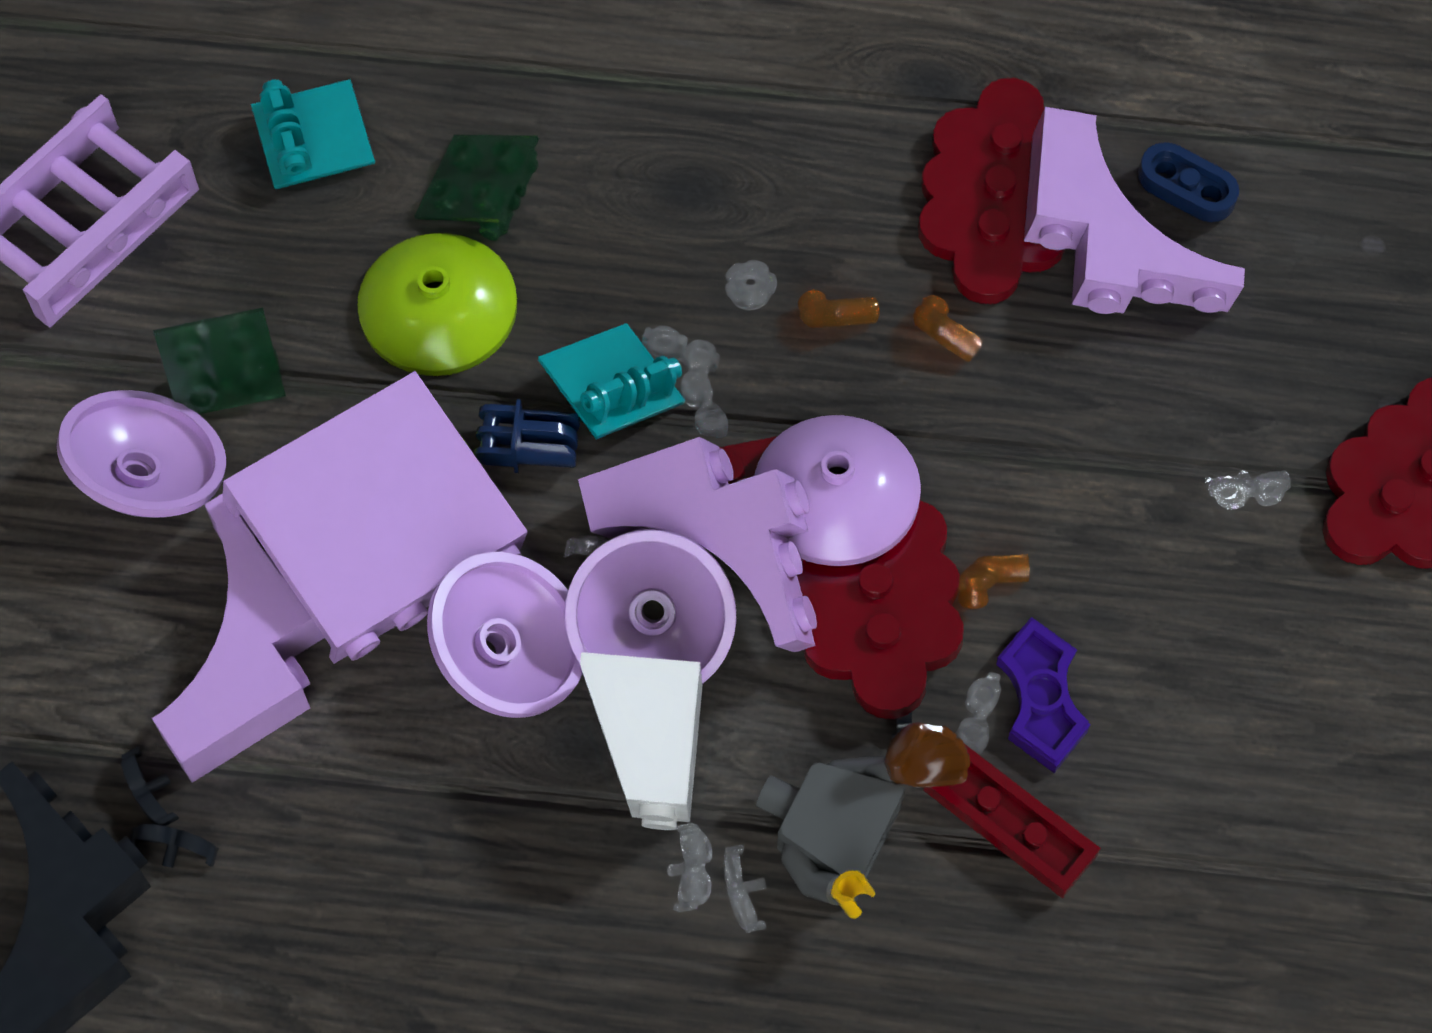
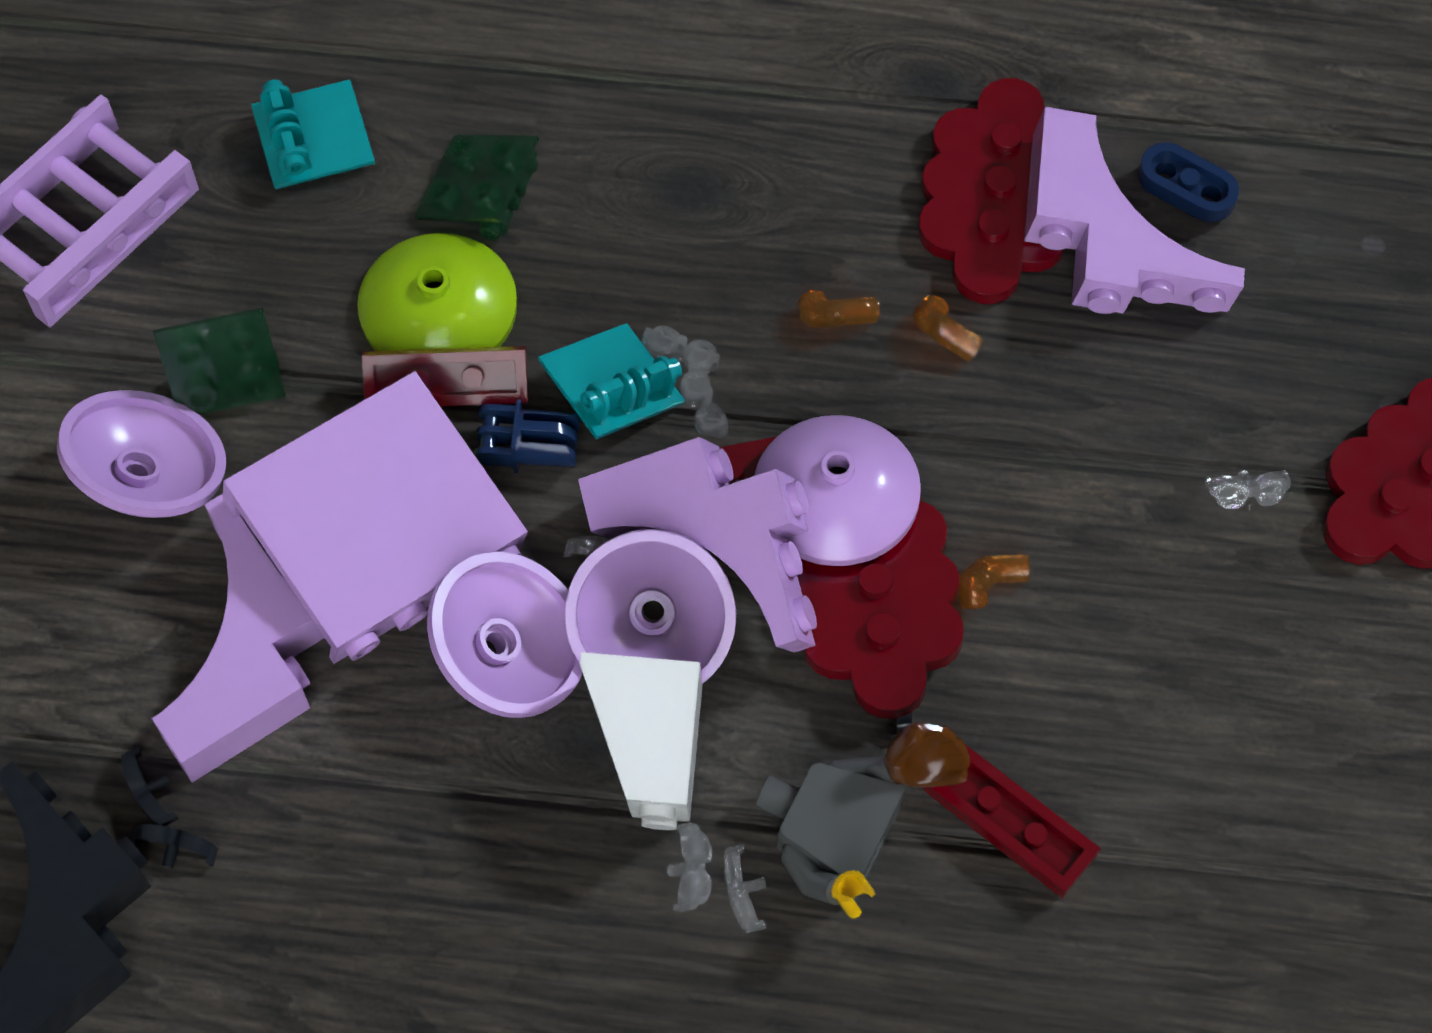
clear plate [725,260,777,310] -> none
clear piece [956,672,1001,755] -> none
dark purple tile [996,617,1090,773] -> none
none -> plate [362,346,529,406]

